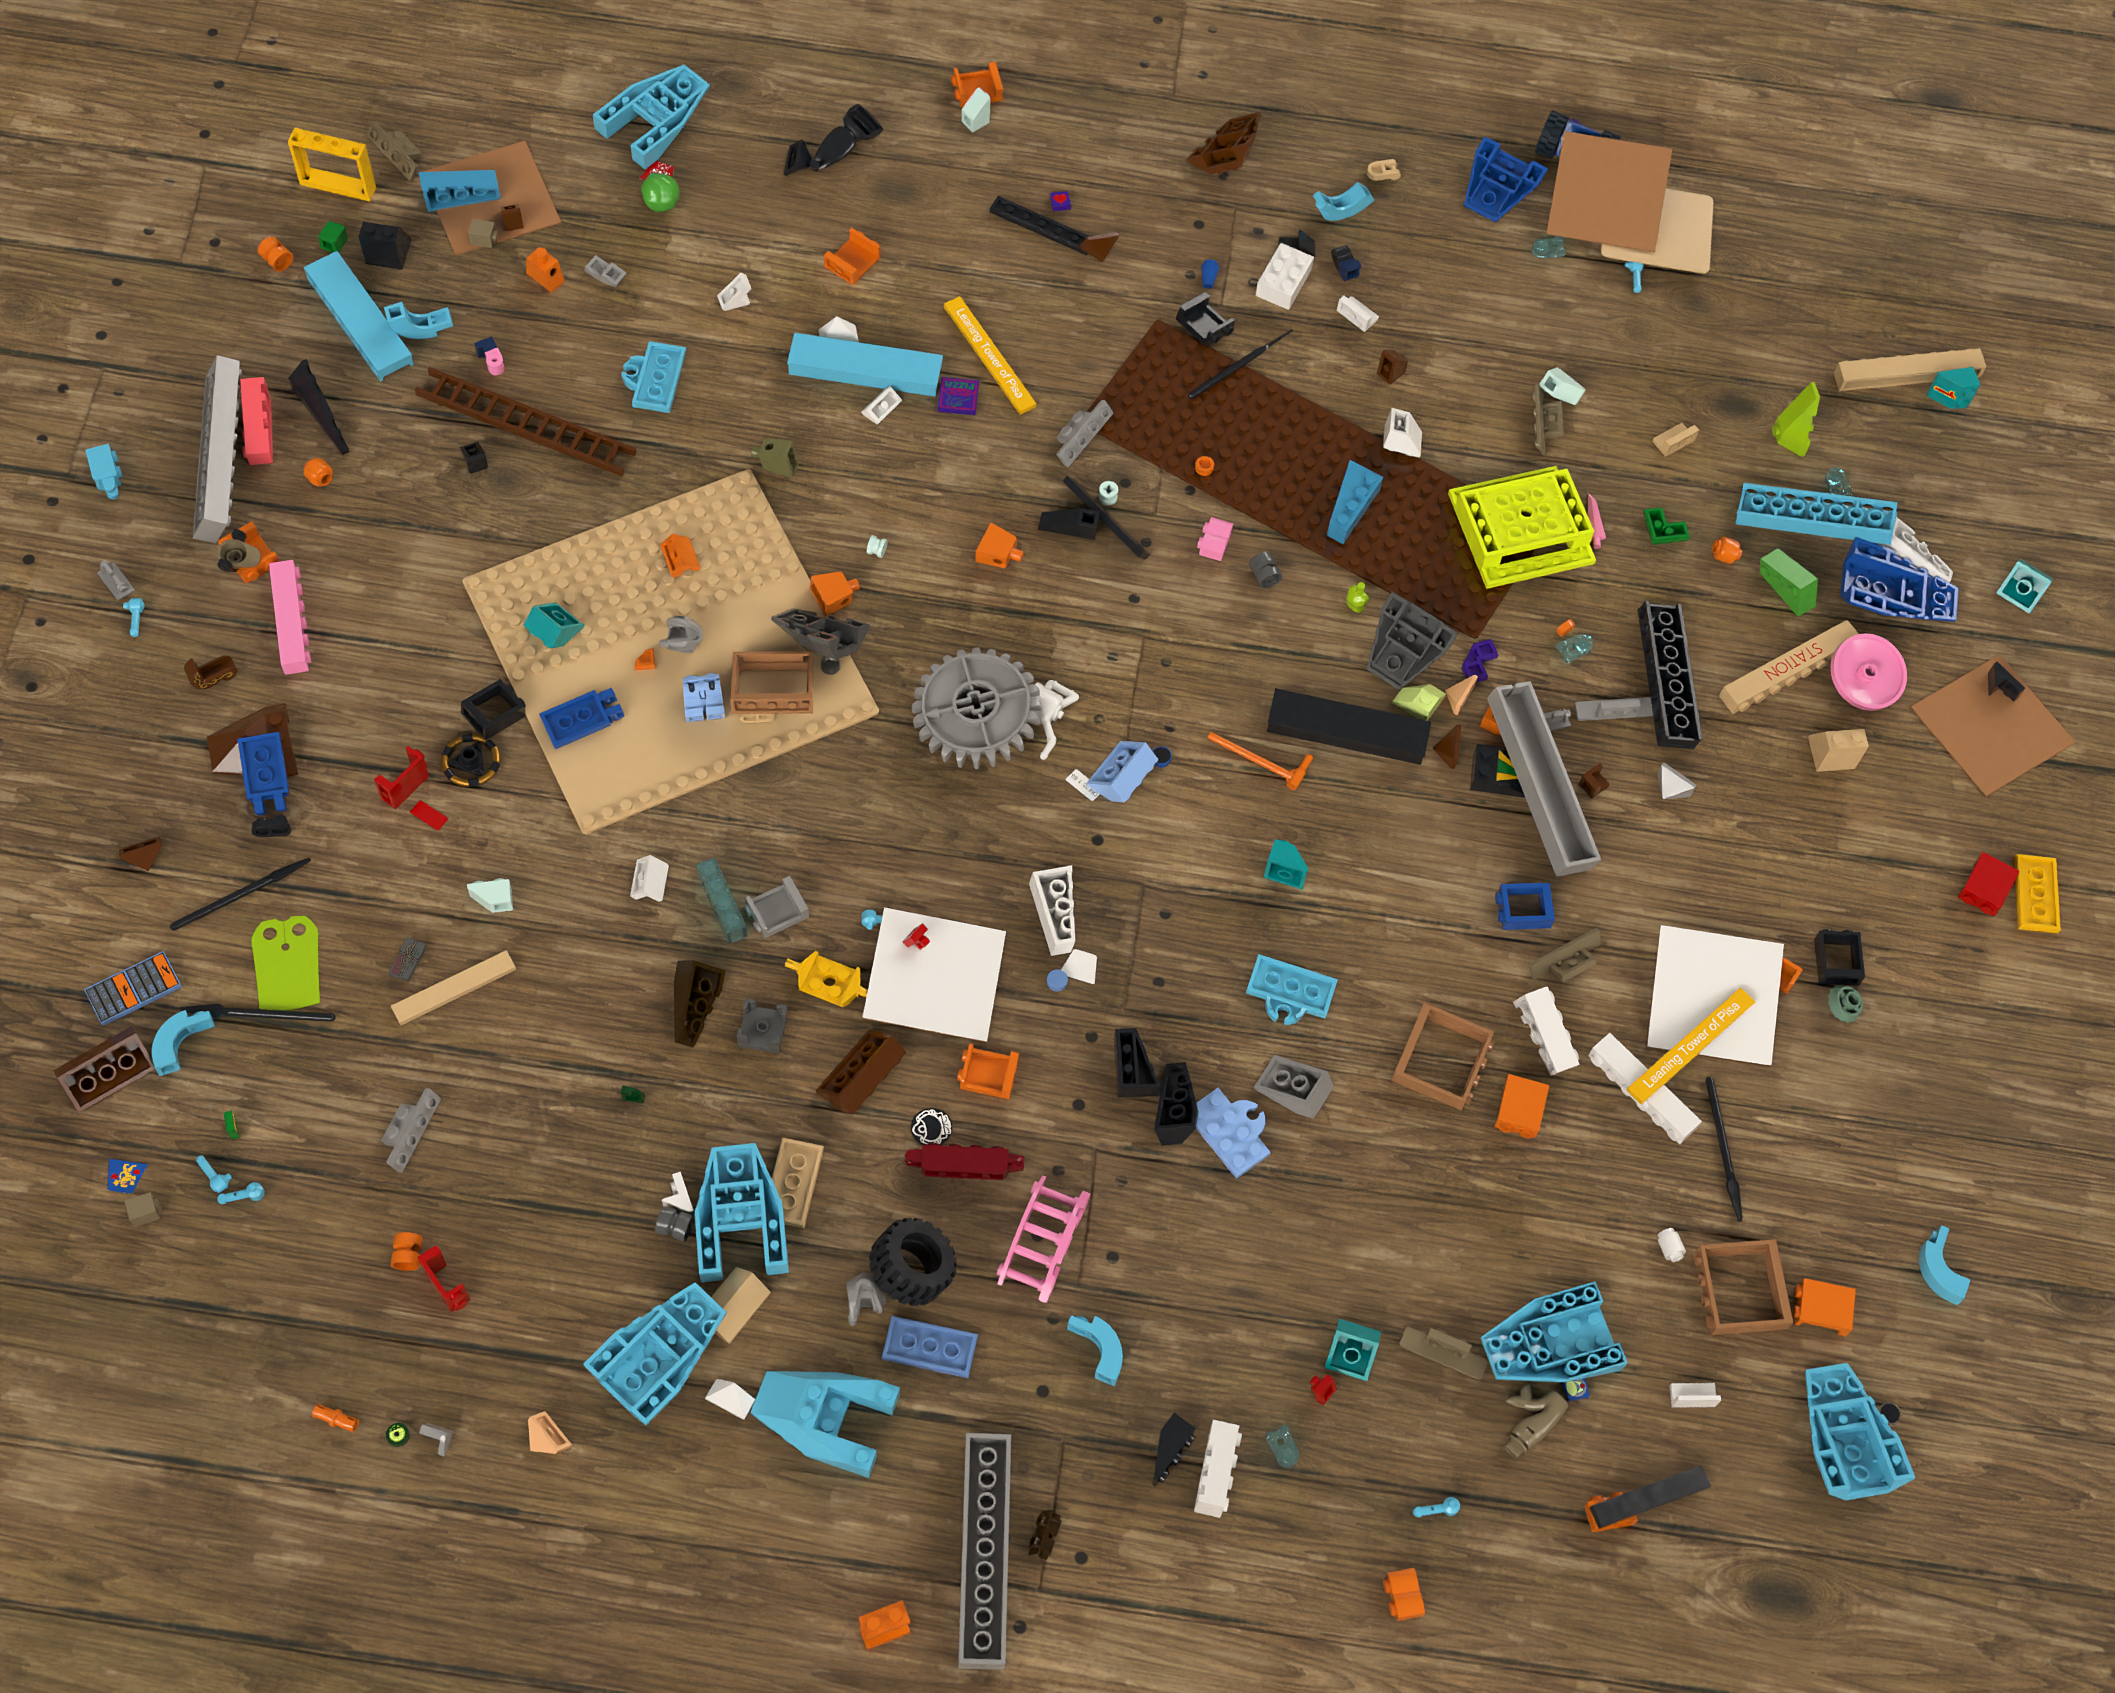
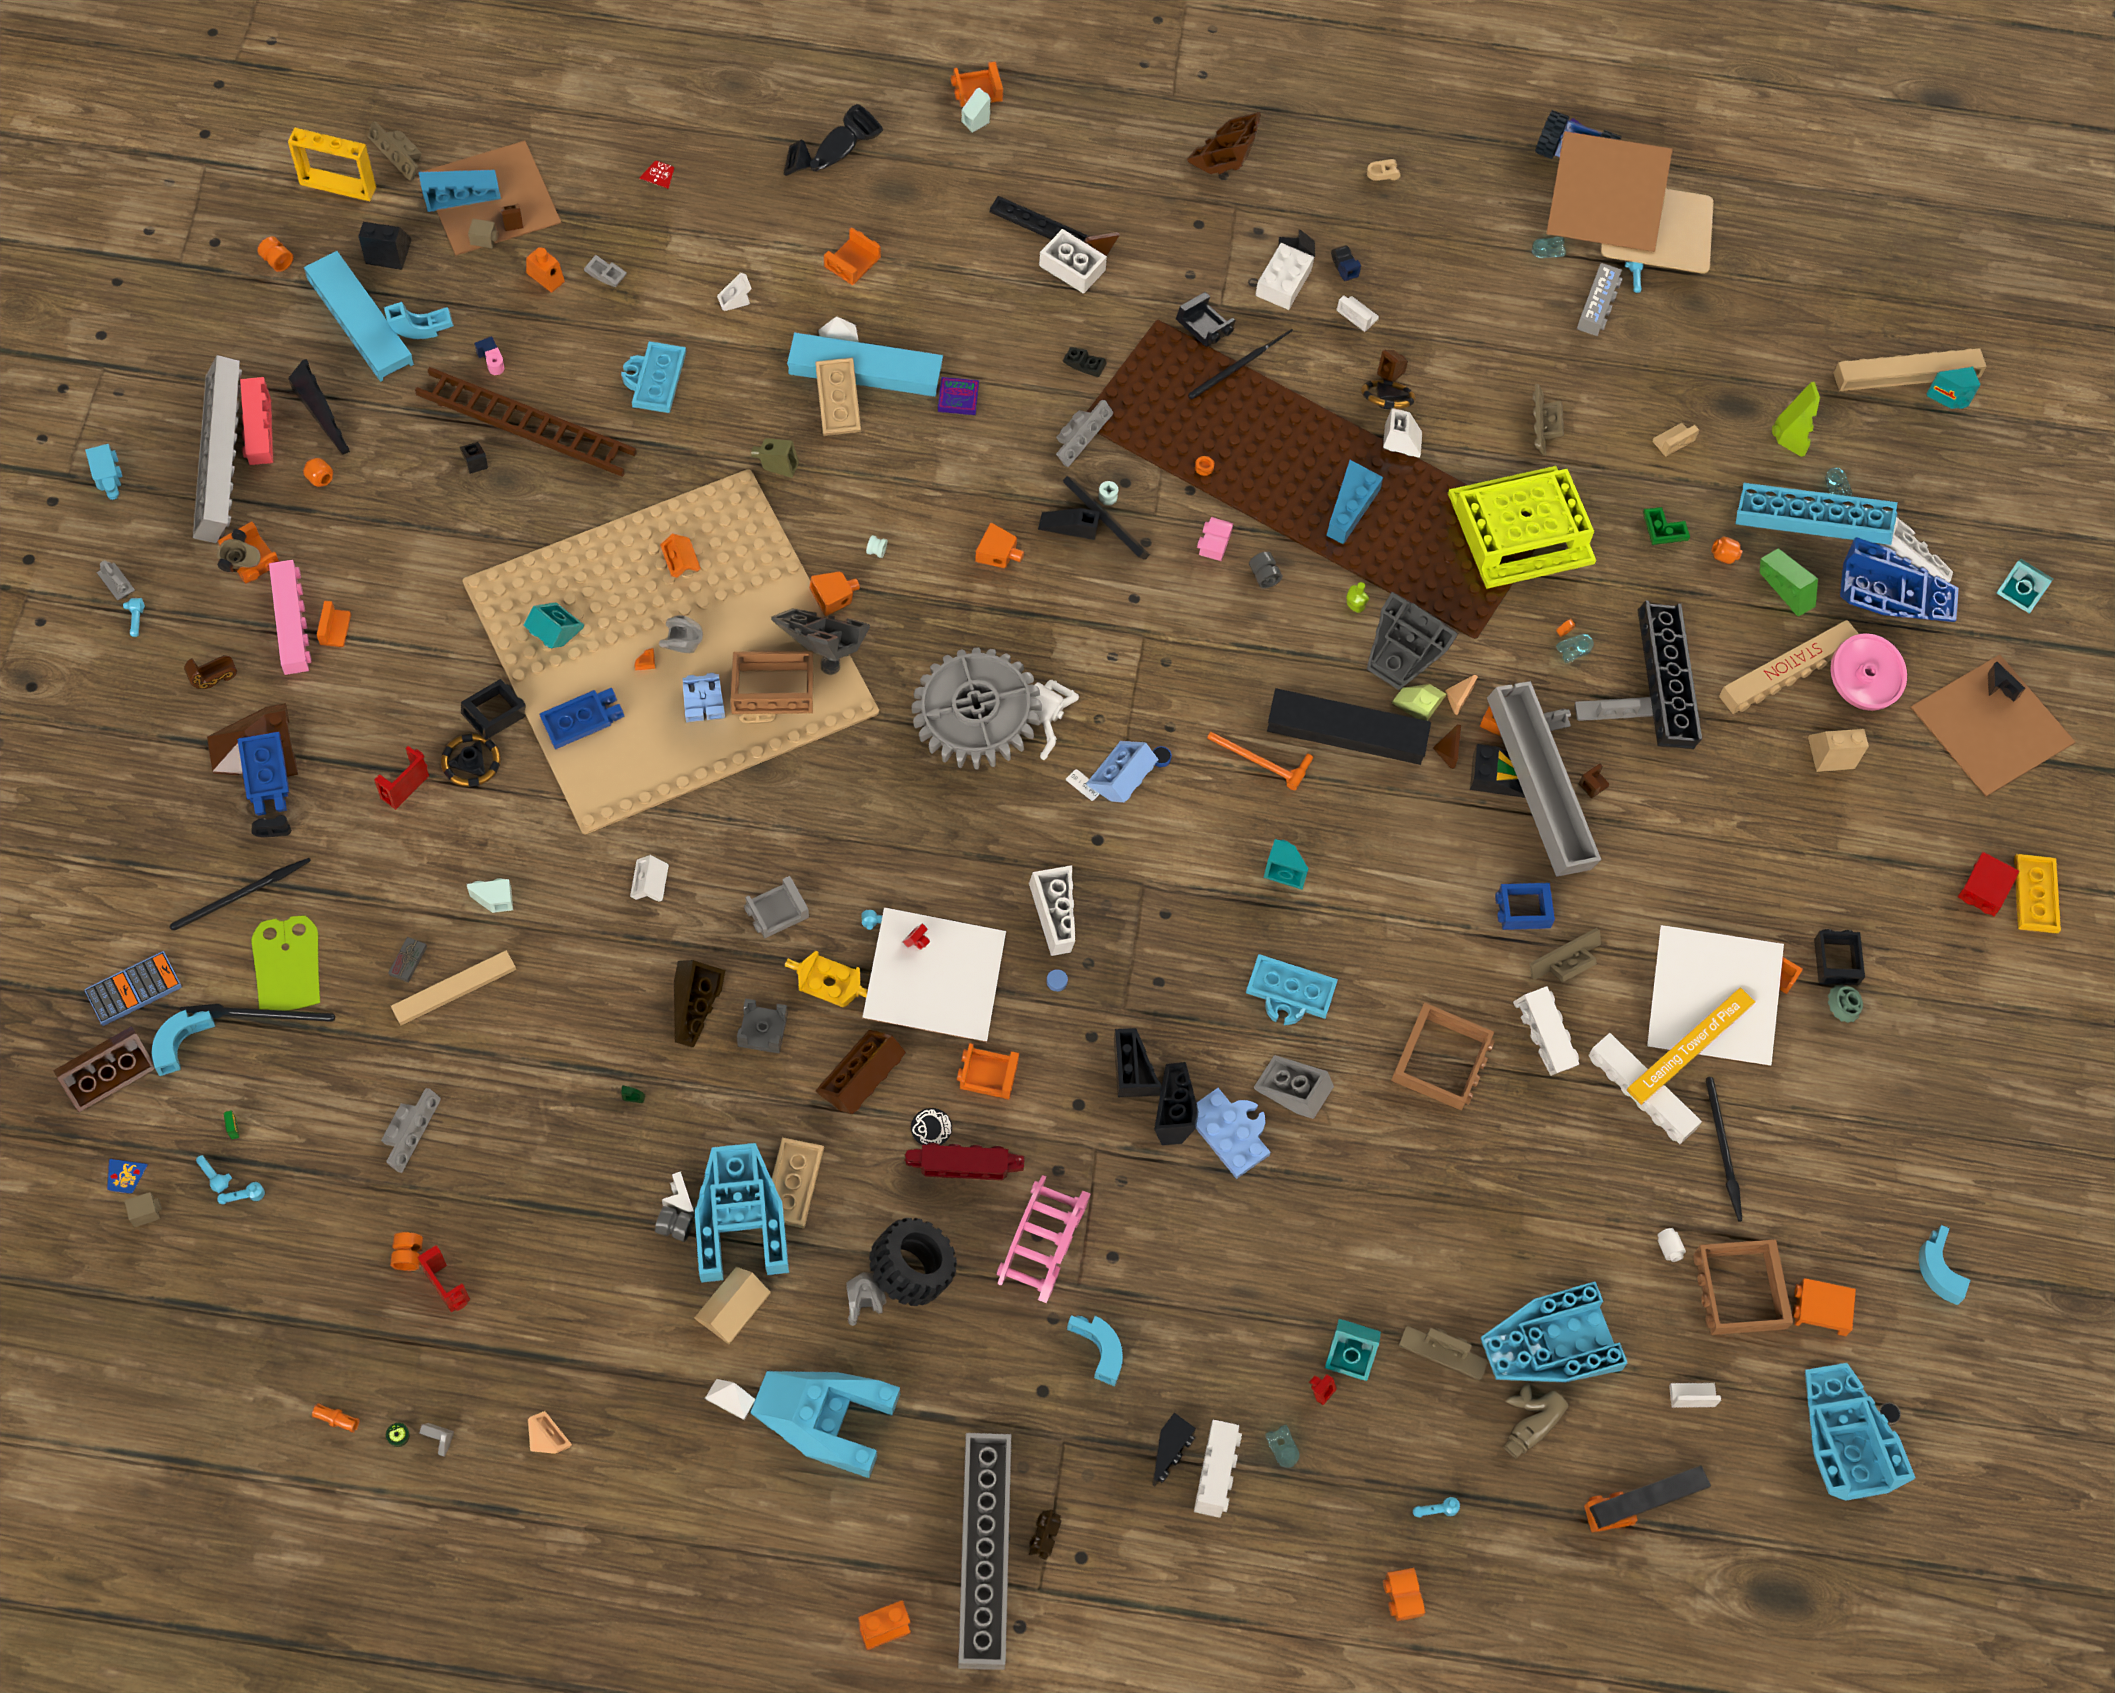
reddish brown slope [119,836,162,871] -> none
green brick [318,221,348,253] -> none
red sticker [410,800,448,831] -> none
medium azure wedge [583,1283,727,1426] -> none
medium azure wedge [593,65,710,169] -> none
bright green piece [641,173,680,213] -> none
clear light blue brick [696,857,747,944] -> none
white slope [861,386,902,424] -> none
medium blue tile [882,1316,978,1378] -> none
yellow tile [944,296,1036,415] -> none
dark purple tile [1050,191,1071,211] -> none
white sticker [1061,949,1097,984] -> none
blue cone [1201,259,1219,289] -> none
medium azure arch [1313,182,1374,221] -> none
dark purple tile [1461,639,1498,683] -> none
blue wedge [1464,136,1548,222] -> none
orange panel [1494,1074,1549,1138] -> none
light aqua slope [1539,367,1586,405] -> none
tile [1562,1378,1590,1402] -> none
bright pink bar [1587,493,1606,549] -> none
slope [1657,763,1697,799] -> none
none -> orange panel [317,601,351,647]
none -> tan tile [815,358,861,436]
none -> white brick [1039,229,1107,294]
none -> pearl dark grey slope [1063,347,1107,377]
none -> piece [1361,380,1415,409]
none -> light grey brick [1577,263,1623,336]

